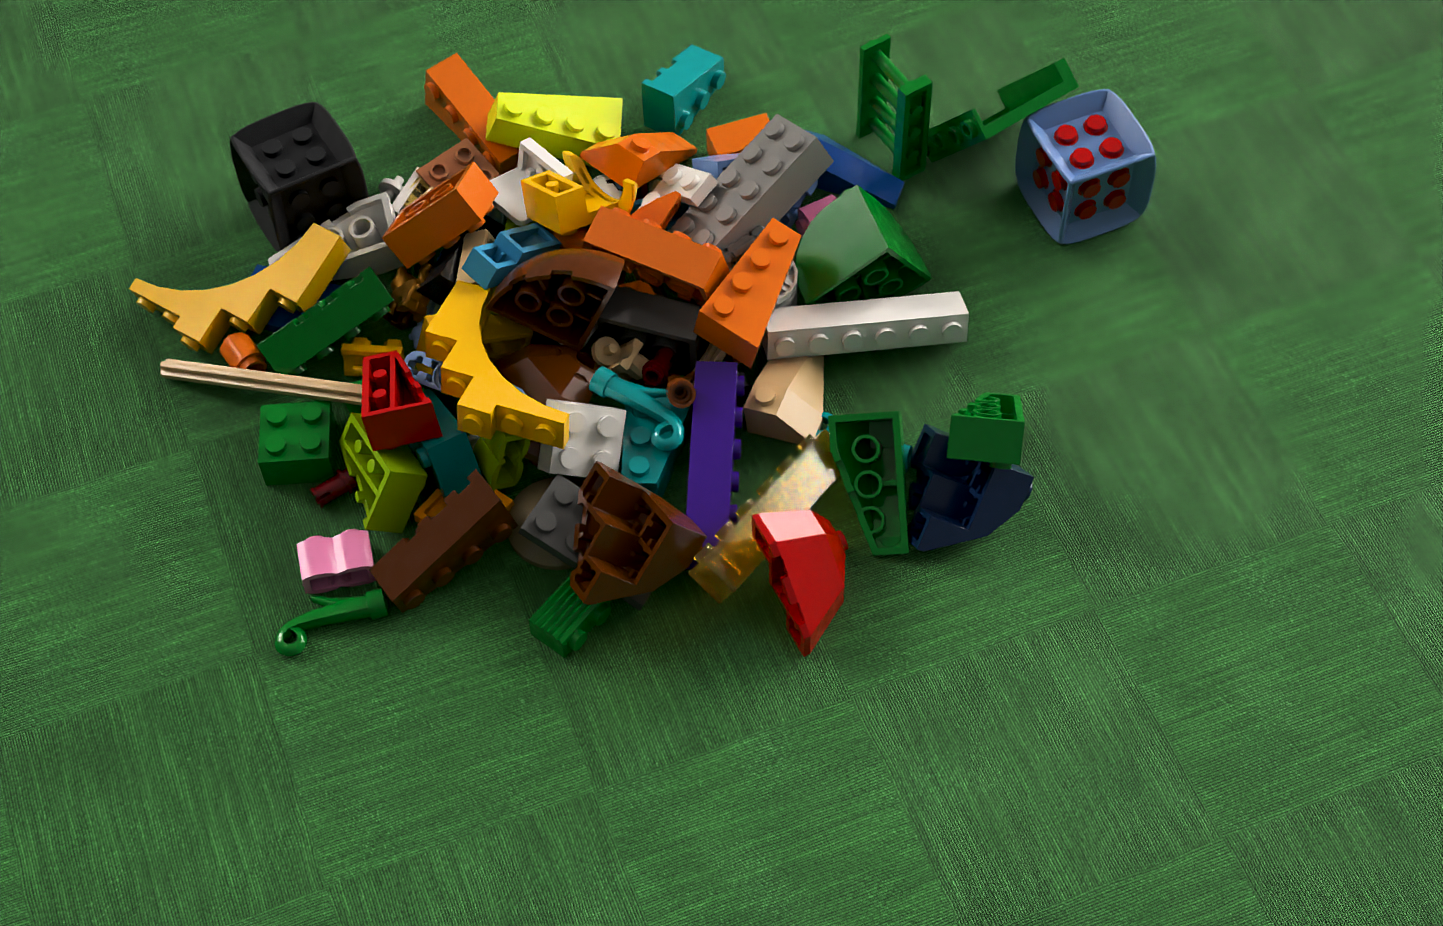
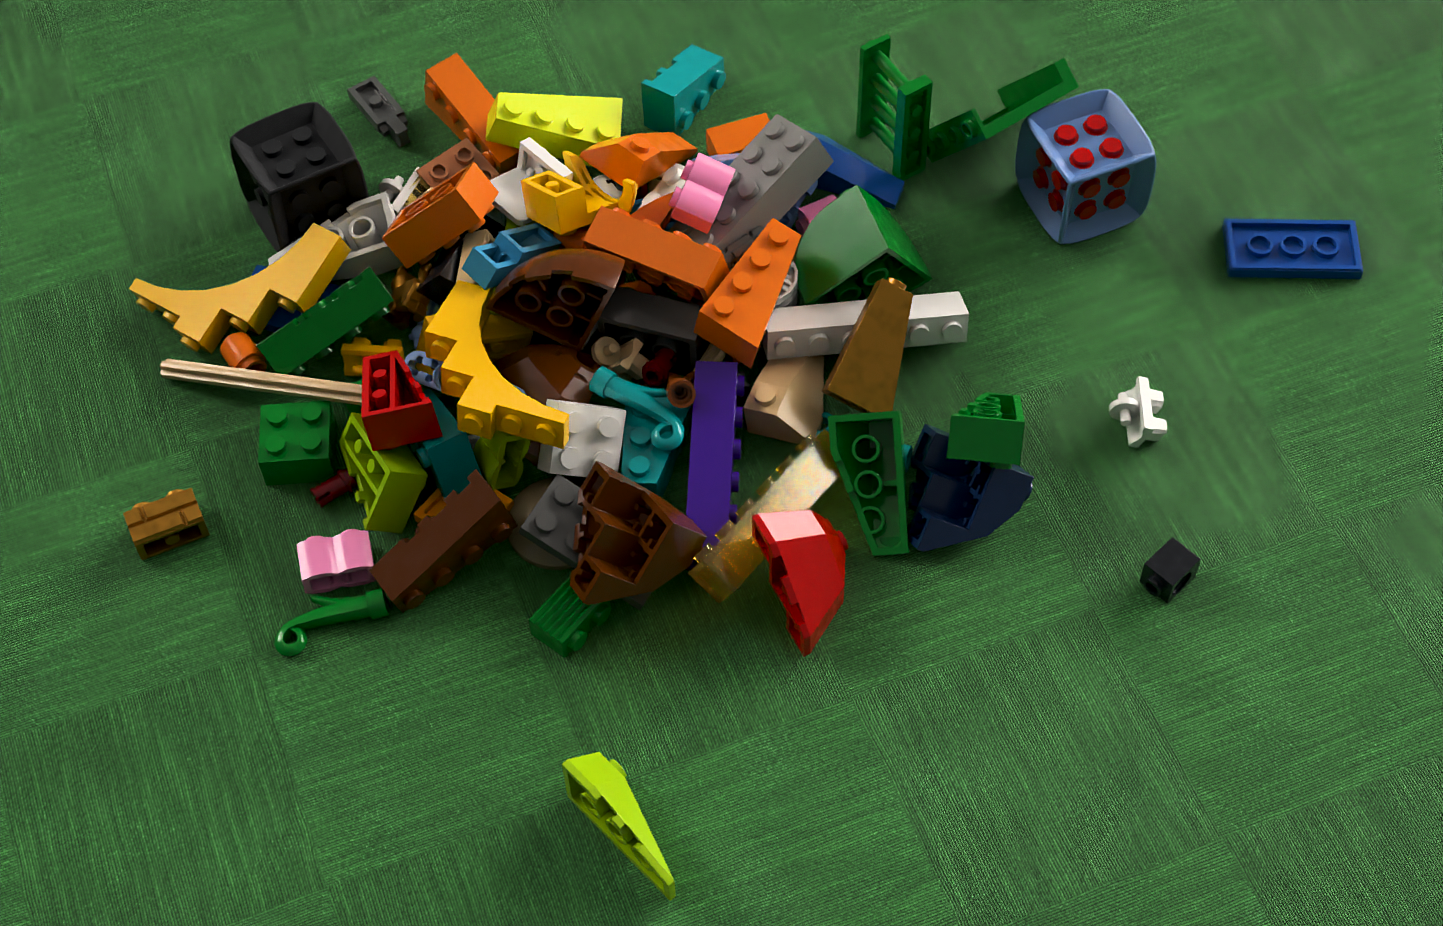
none -> pearl gold brick [123,488,210,560]
none -> dark grey hinge [347,76,411,147]
none -> lime wedge [562,752,676,901]
none -> bright pink brick [668,153,736,234]
none -> pearl gold slope [821,277,913,413]
none -> white hips [1109,376,1167,448]
none -> black brick [1139,537,1201,604]
none -> blue tile [1222,219,1363,279]

